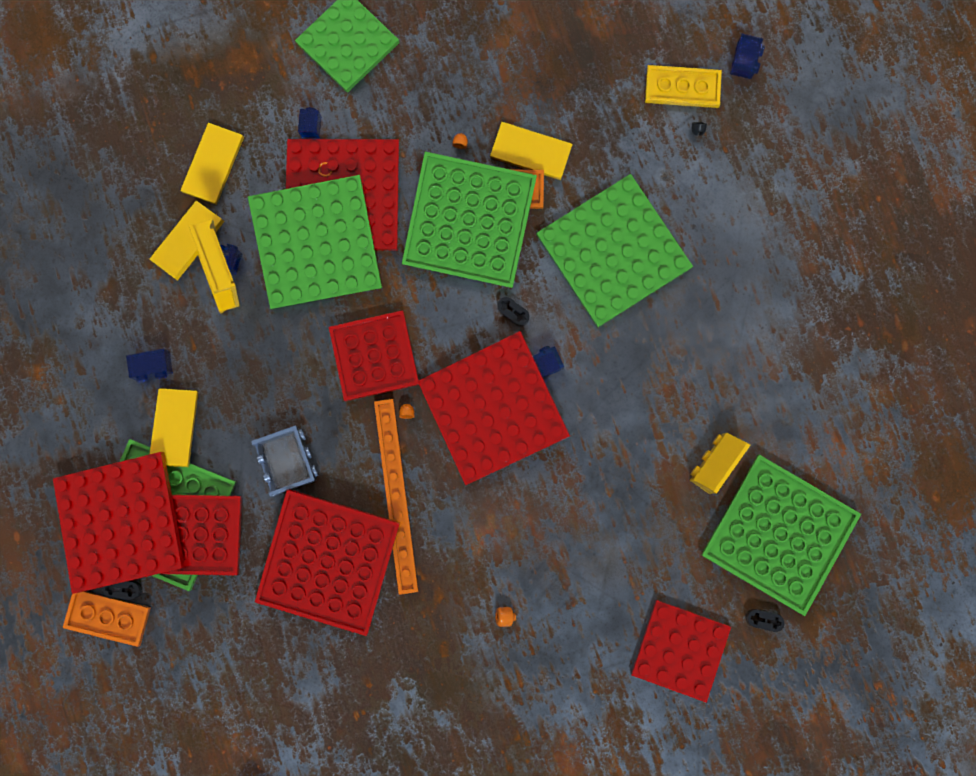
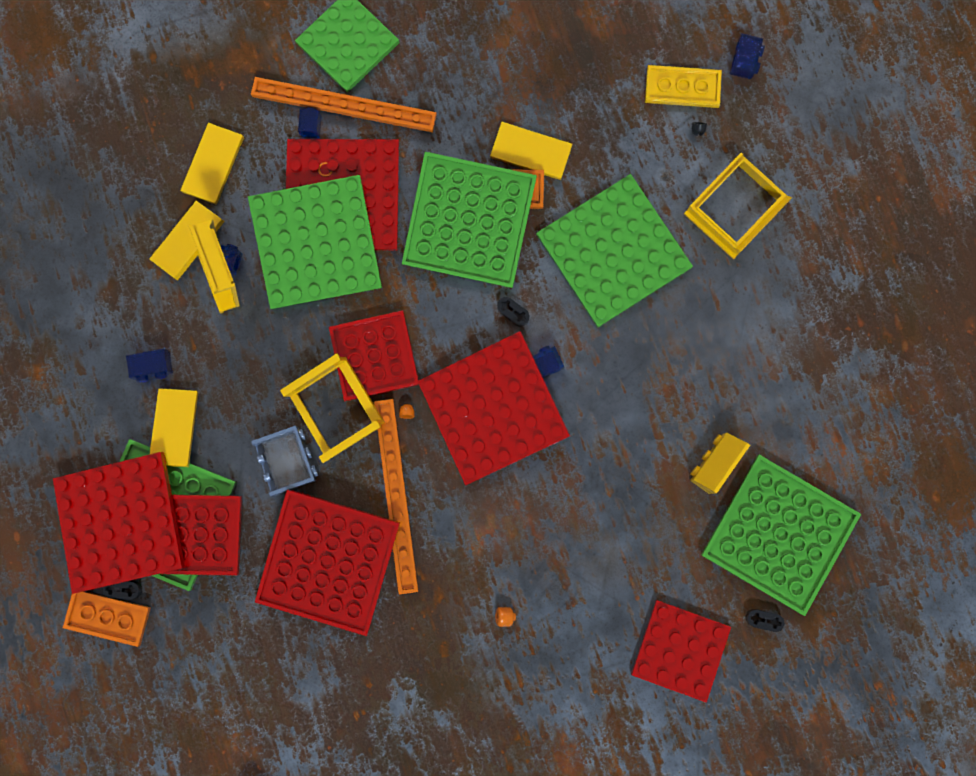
orange hinge [452,133,468,149] -> none
none -> orange plate [251,77,437,133]
none -> yellow piece [280,354,385,463]
none -> yellow piece [684,153,793,259]

